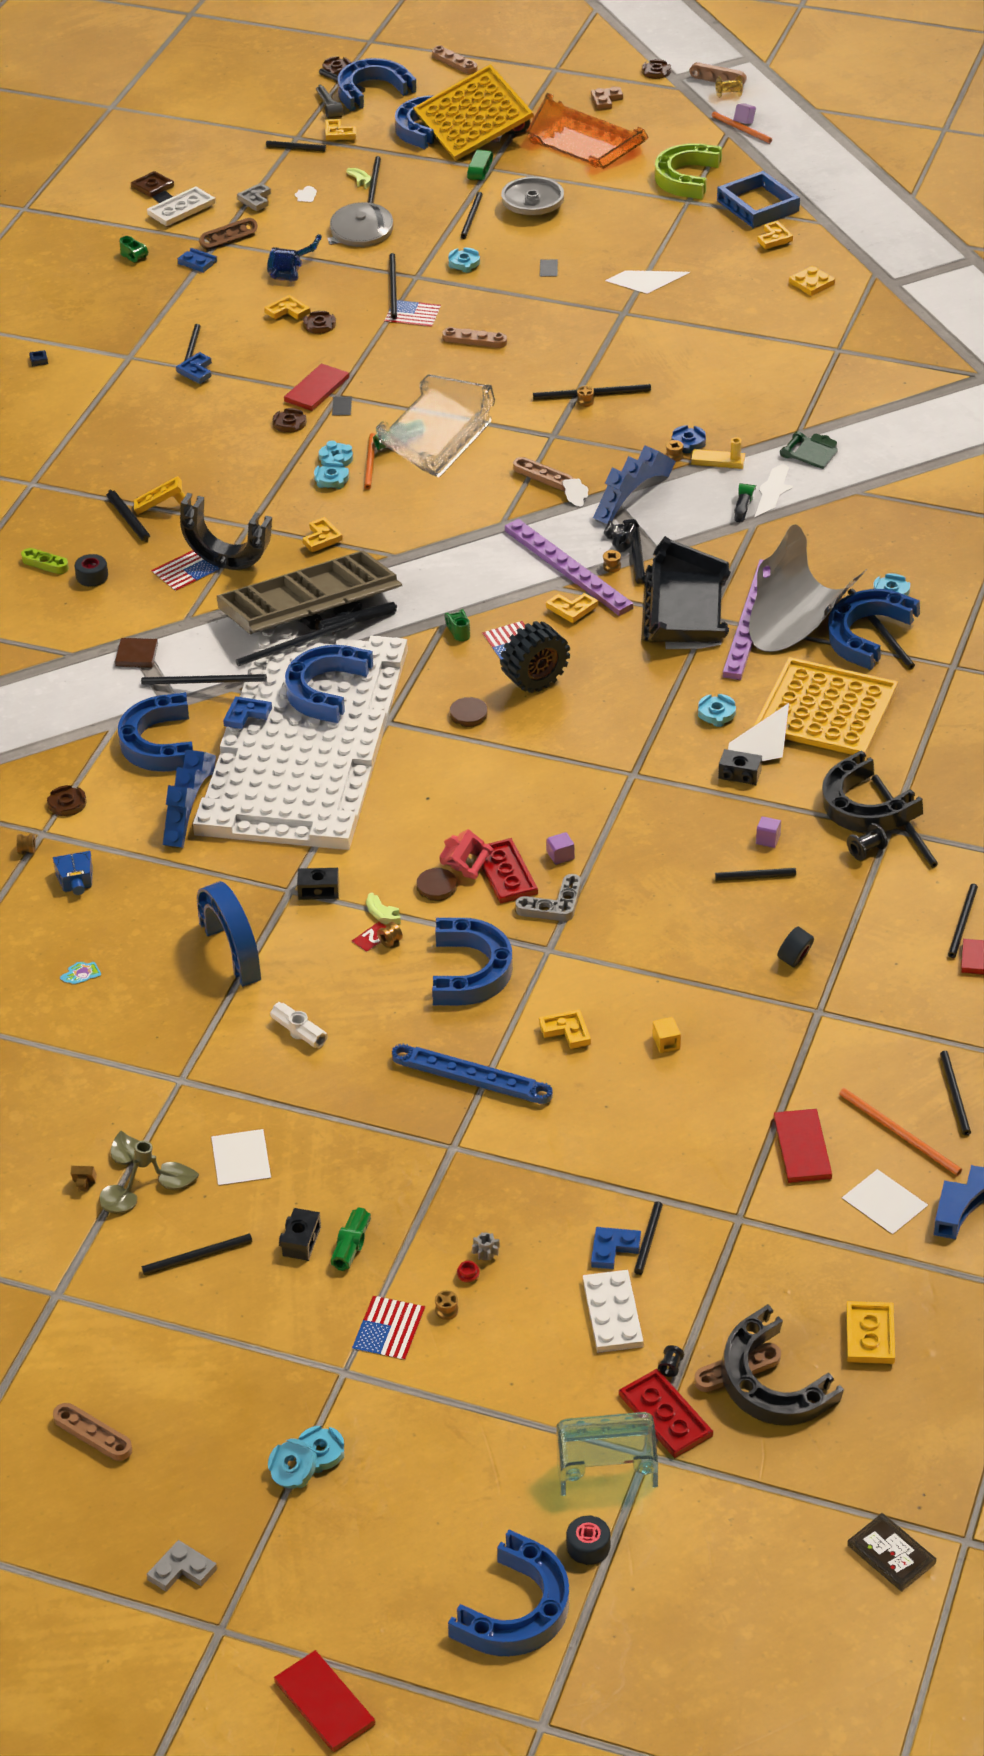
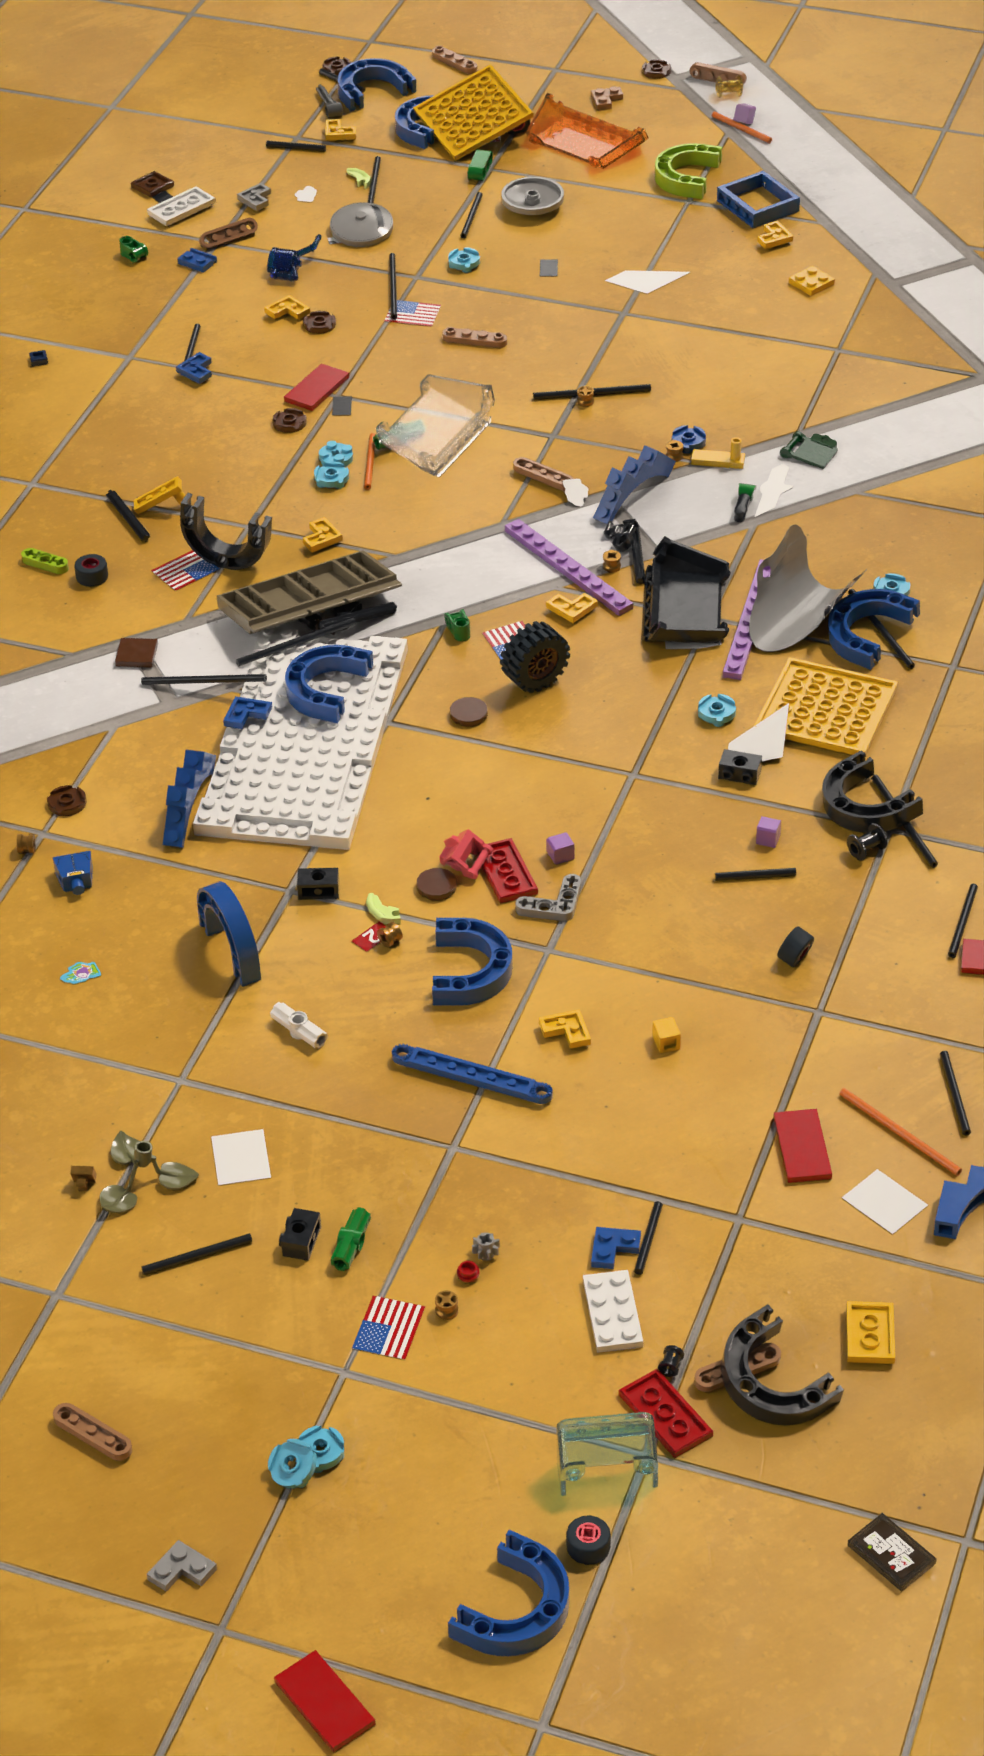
blue piece [118,692,193,772] -> none

